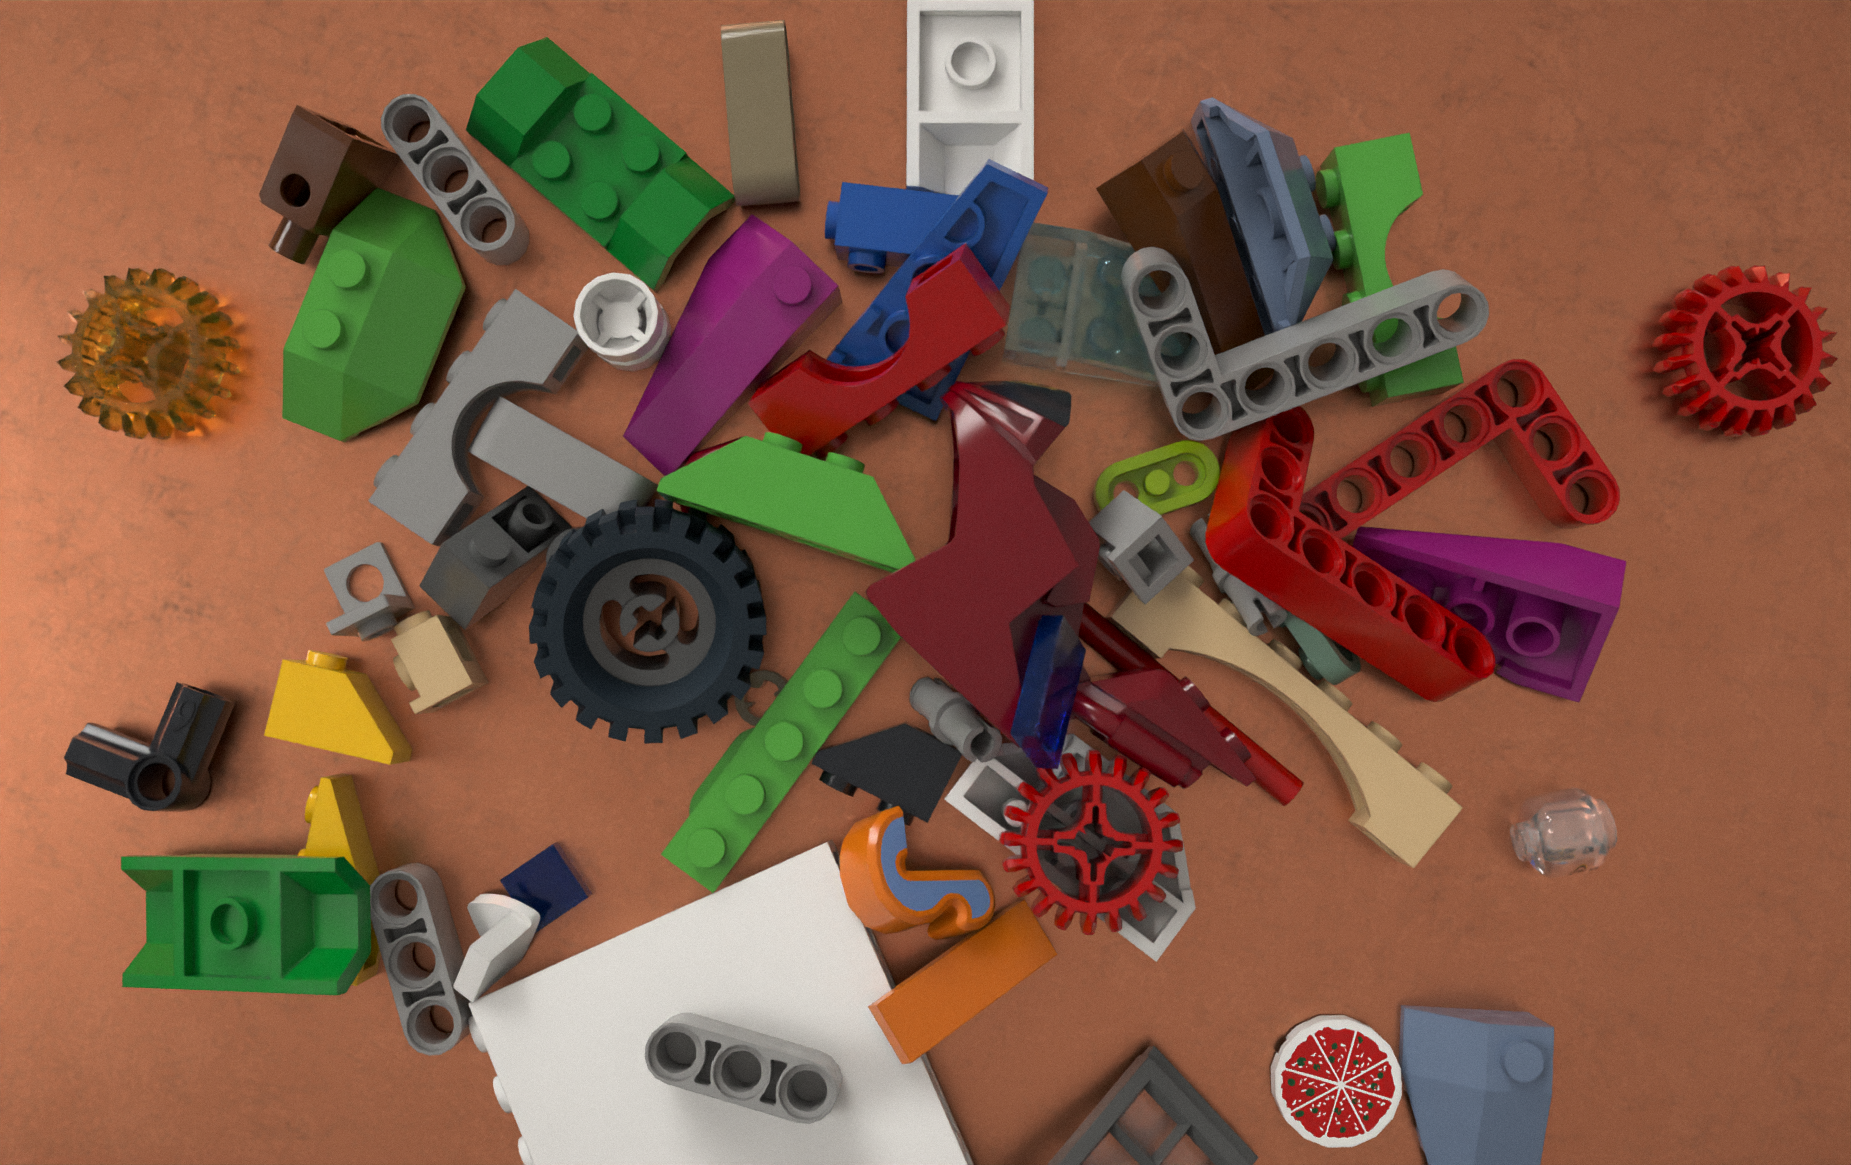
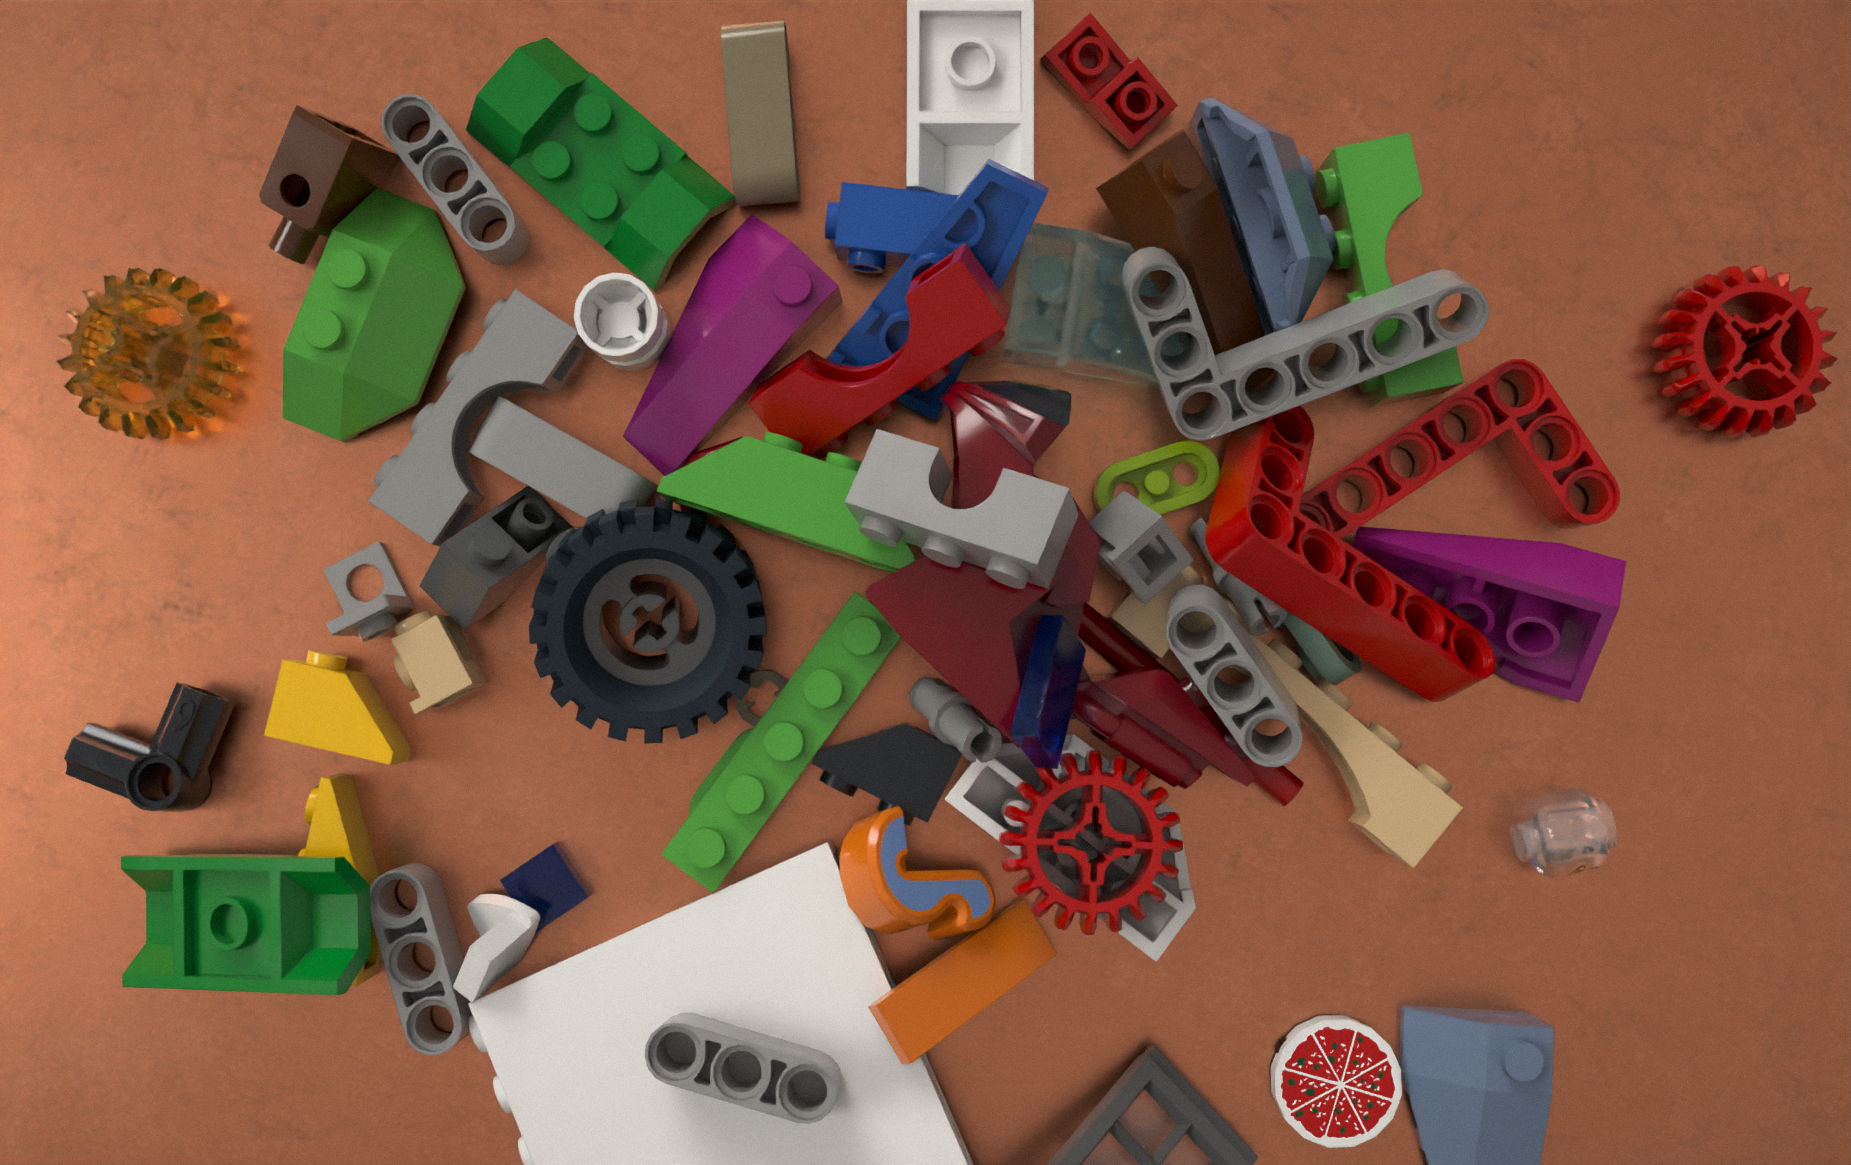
none -> light grey arch [844,429,1079,589]
none -> red slope [1040,12,1178,150]
none -> light grey beam [1166,584,1302,767]

